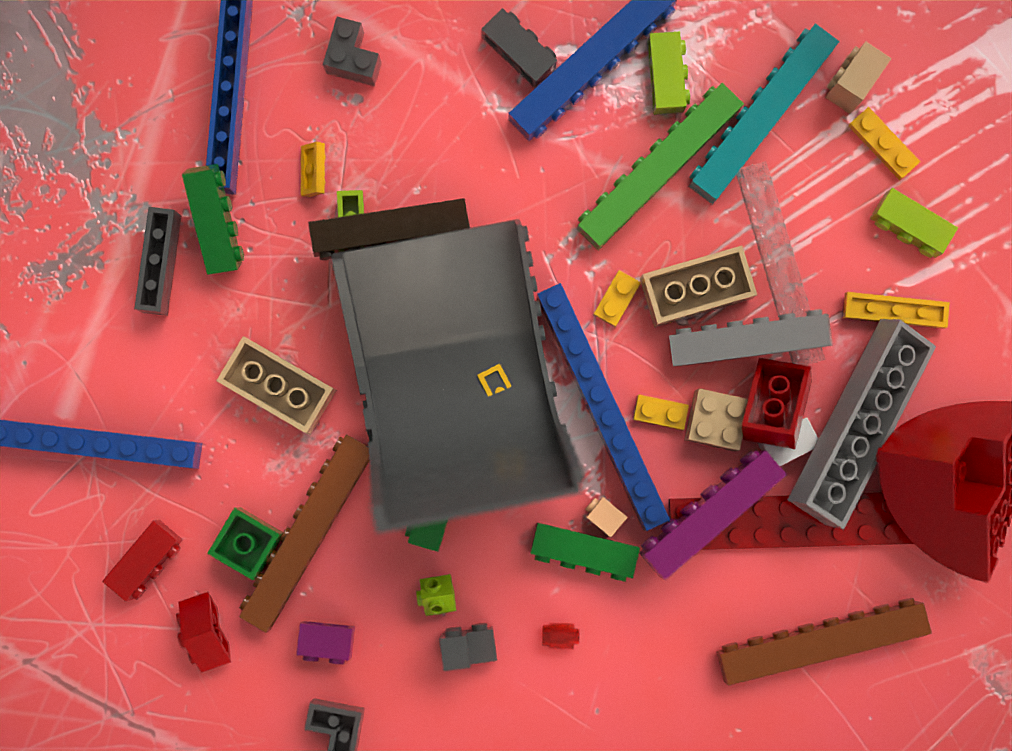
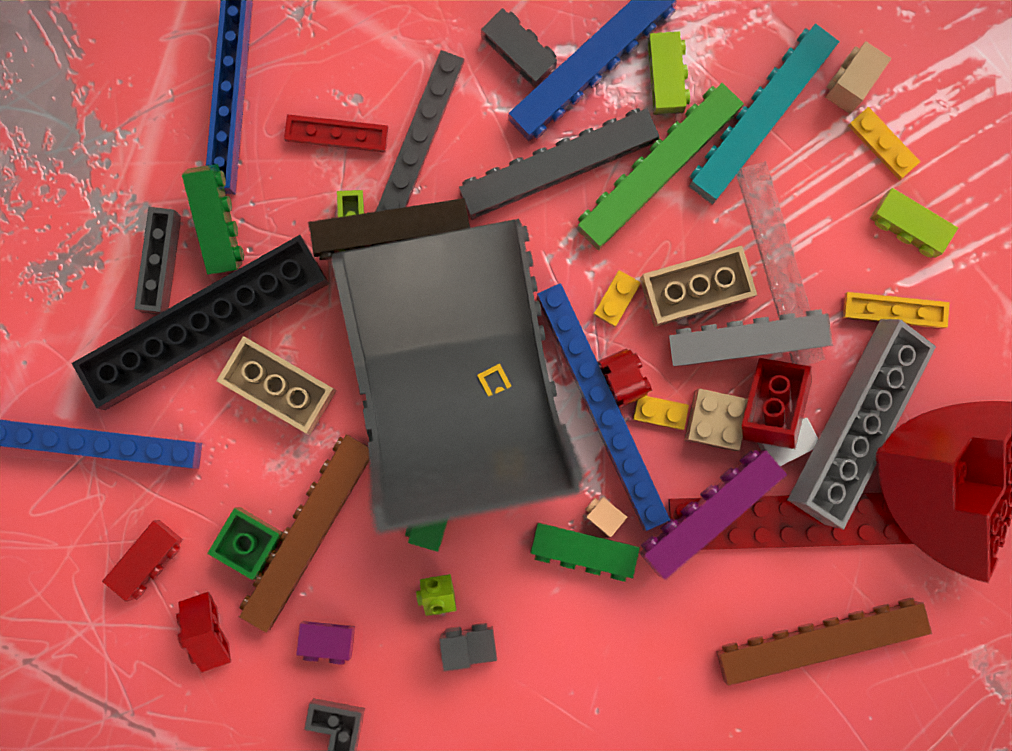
yellow plate [301,141,326,197] -> none
dark grey brick [323,16,381,86] -> none
clear red brick [542,622,580,650] -> none
none -> black brick [72,235,329,410]
none -> red plate [284,114,389,153]
none -> dark grey plate [376,50,465,212]
none -> dark grey brick [459,108,659,220]
none -> red brick [597,348,652,408]

